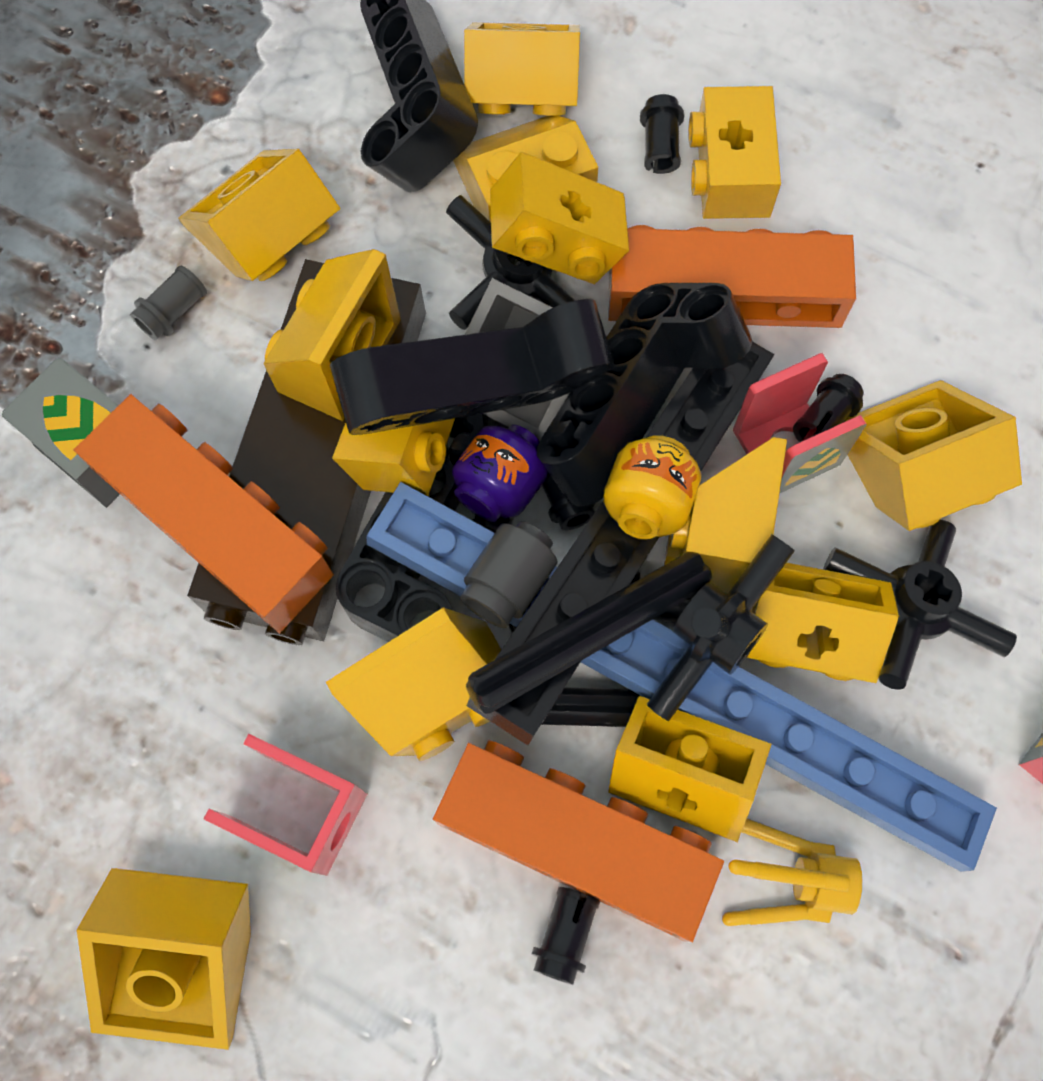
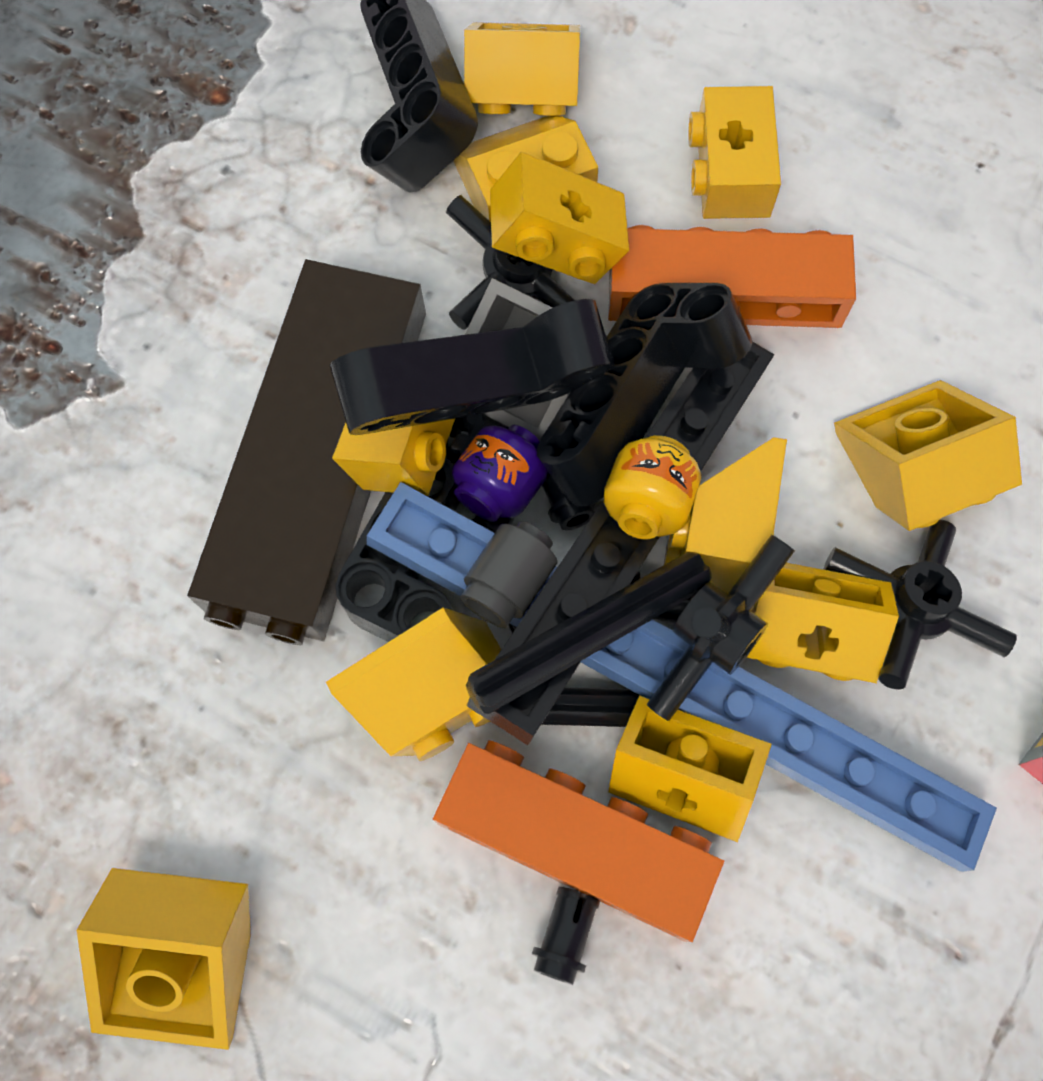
piece [2,358,120,508] -> none
orange brick [73,394,334,634] -> none
dark grey pin [130,265,207,340] -> none
yellow slope [178,148,341,281] -> none
coral piece [203,734,367,876] -> none
yellow slope [263,249,401,421] -> none
black pin [640,94,685,174] -> none
yellow plant [722,818,862,926] -> none
coral piece [733,353,867,494] -> none
black pin [793,374,864,442] -> none

